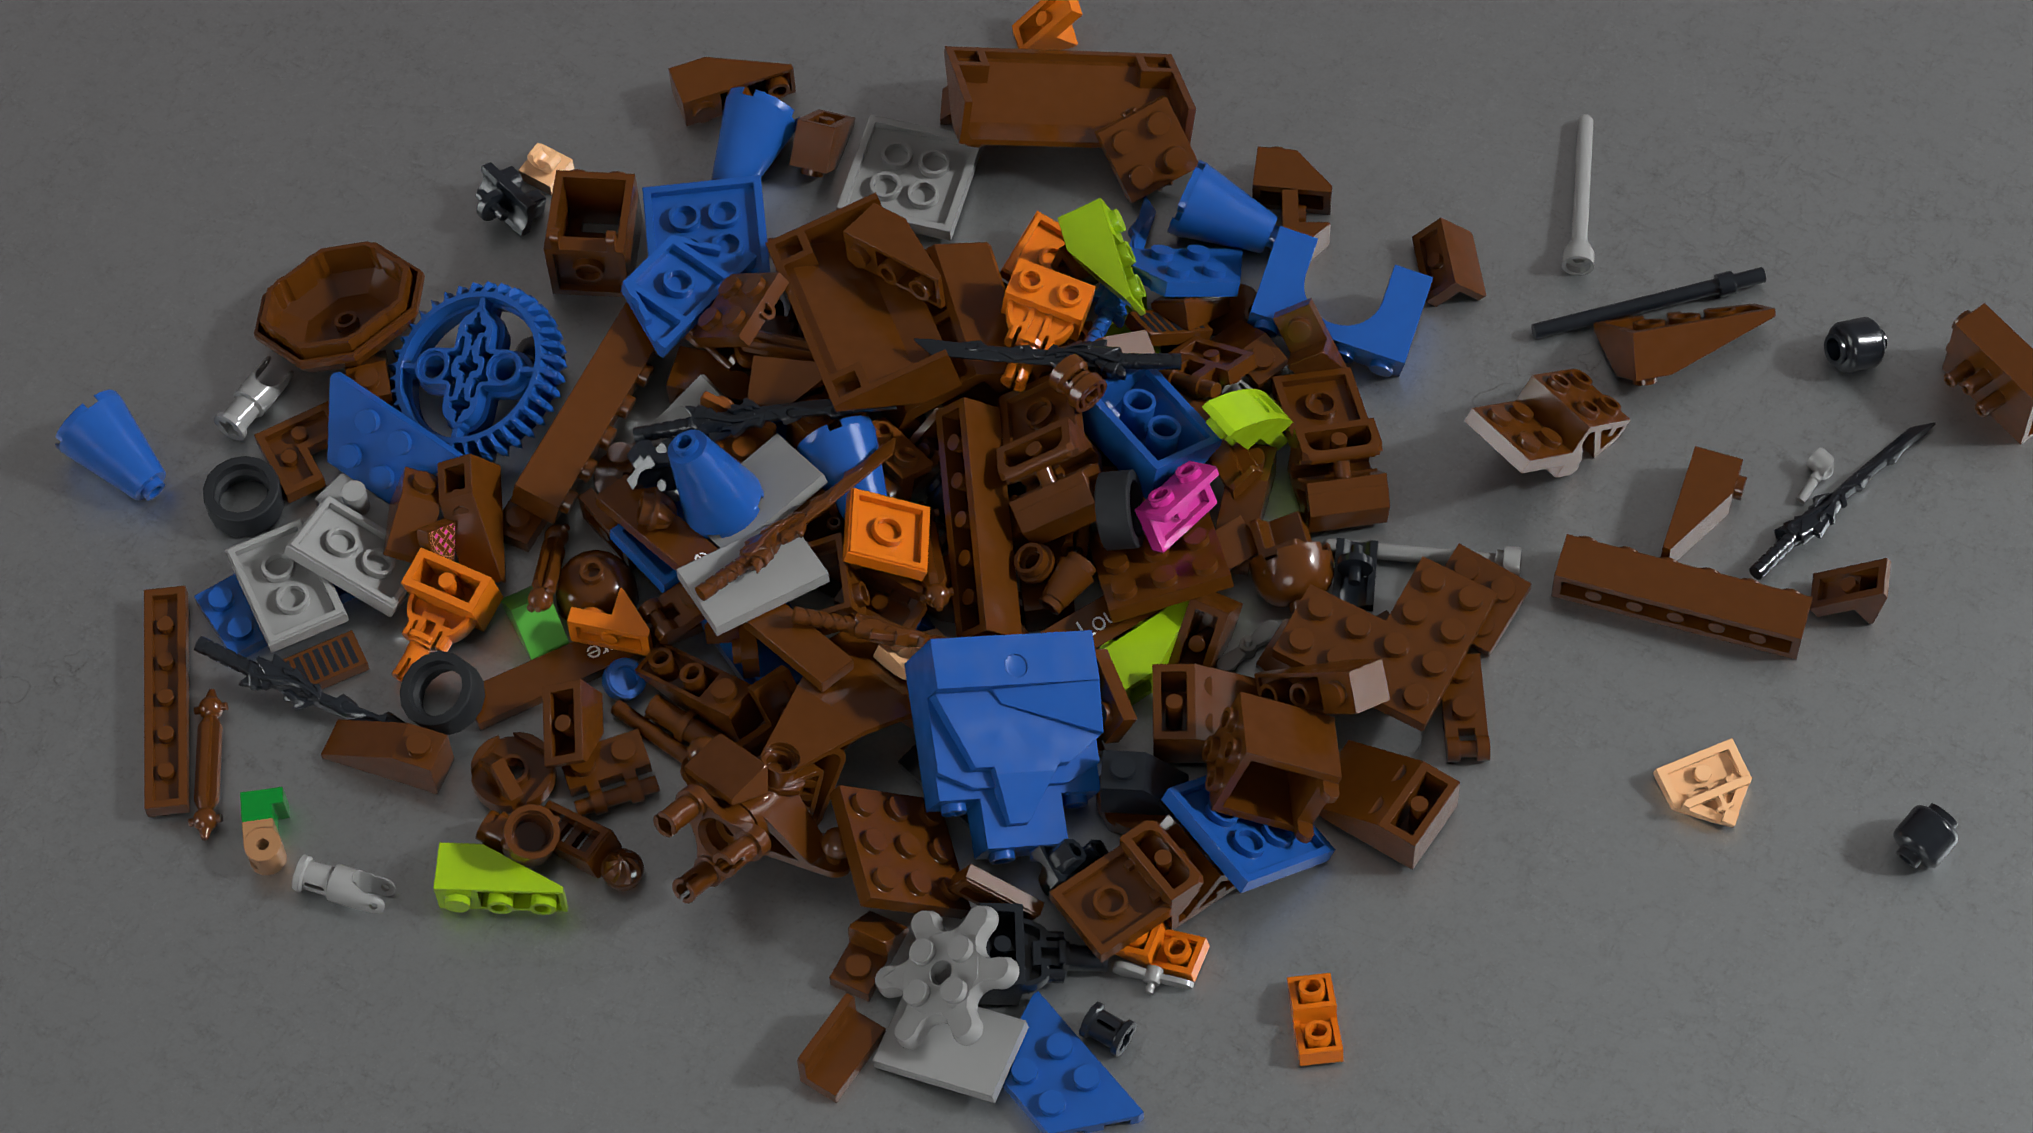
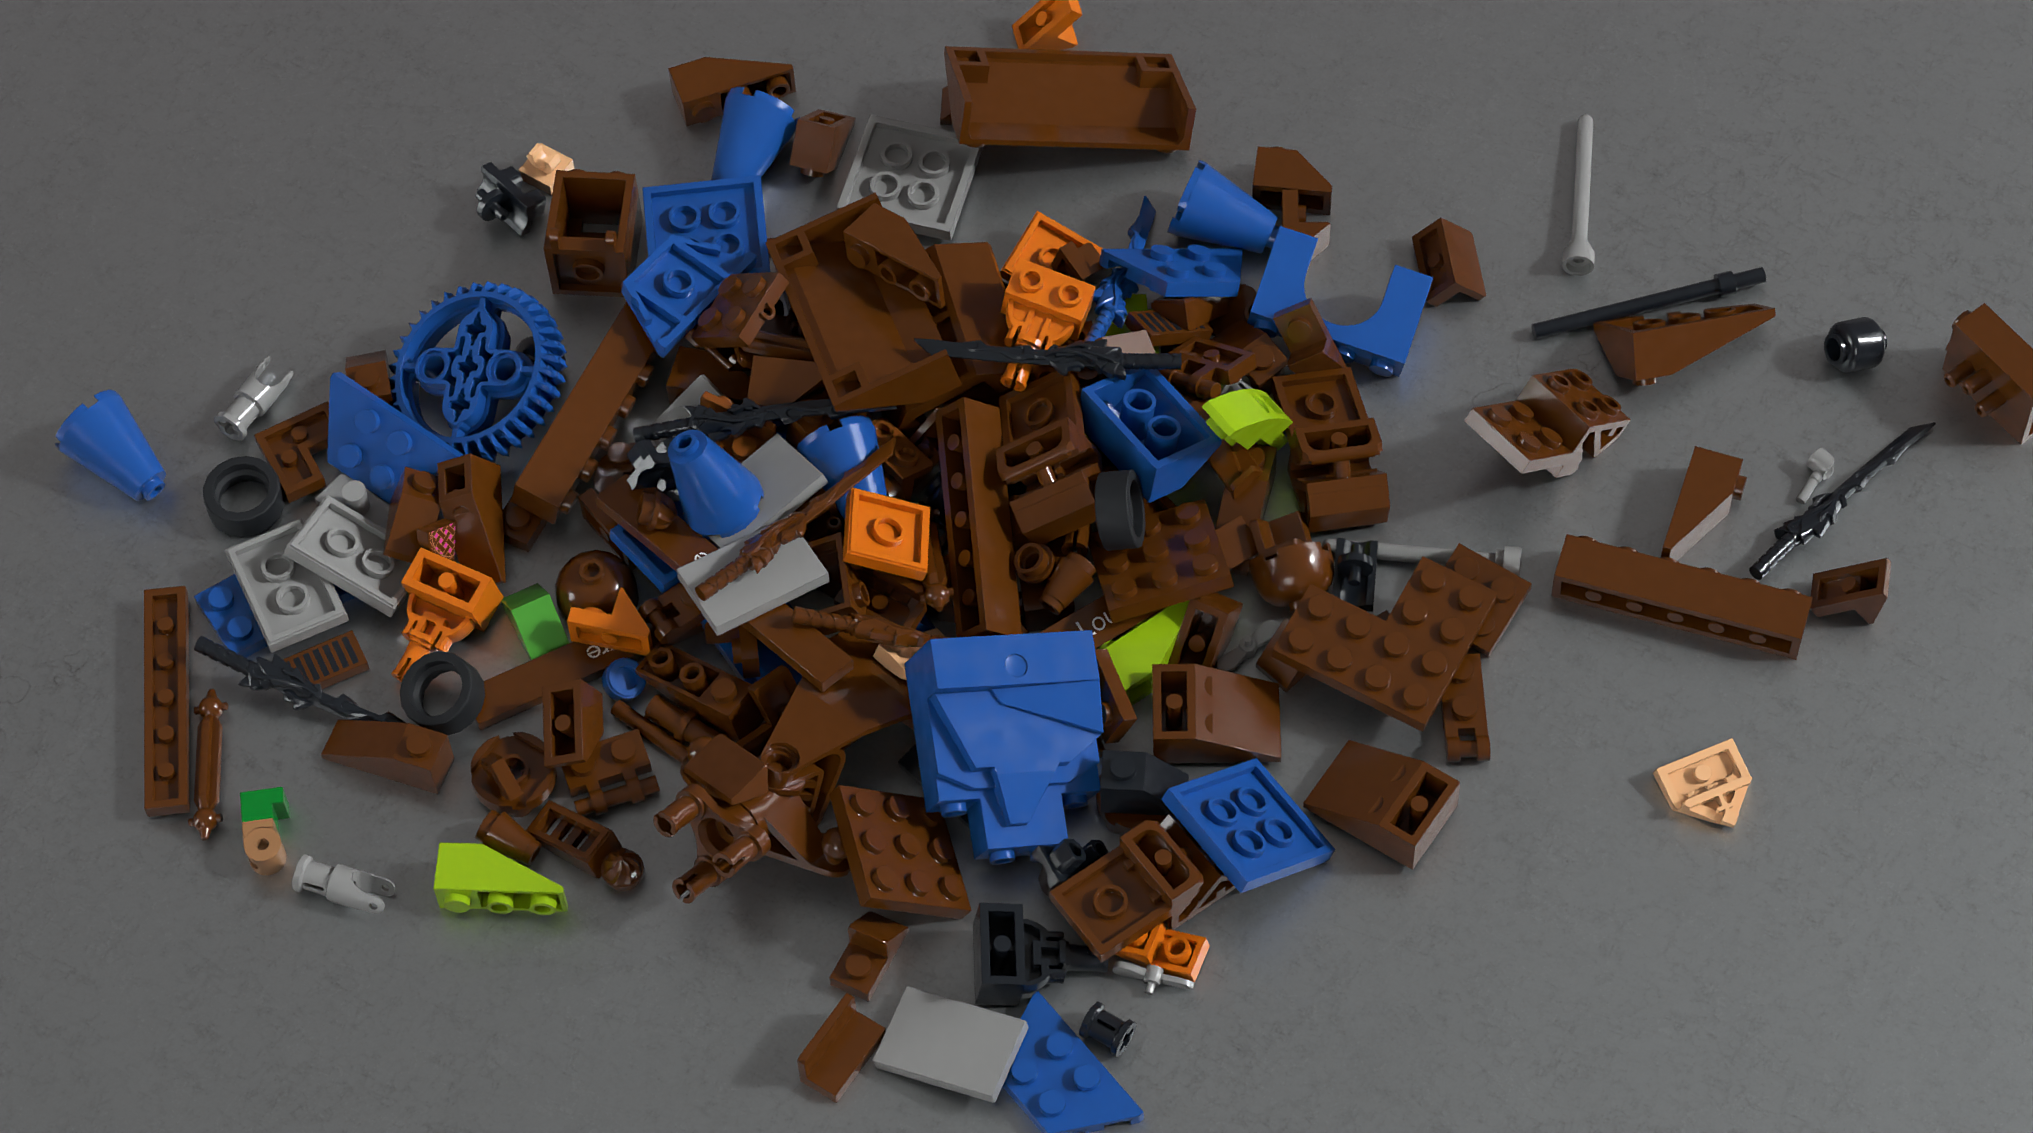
reddish brown rock [254,241,425,373] -> none
reddish brown piece [500,804,560,868] -> none
reddish brown wheel [527,523,570,613] -> none
light grey plate [875,906,1019,1050] -> none
reddish brown tile [948,864,1045,921] -> none
reddish brown wheel [1048,354,1107,413] -> none
lime slope [1058,198,1146,316] -> none
reddish brown plate [1094,95,1198,203] -> none
dark pink bracket [1135,461,1219,553] -> none
reddish brown container [1202,691,1342,843] -> none
reddish brown slope [1254,658,1390,714] -> none
orange slope [1287,973,1344,1066] -> none
black head [1893,803,1959,869] -> none

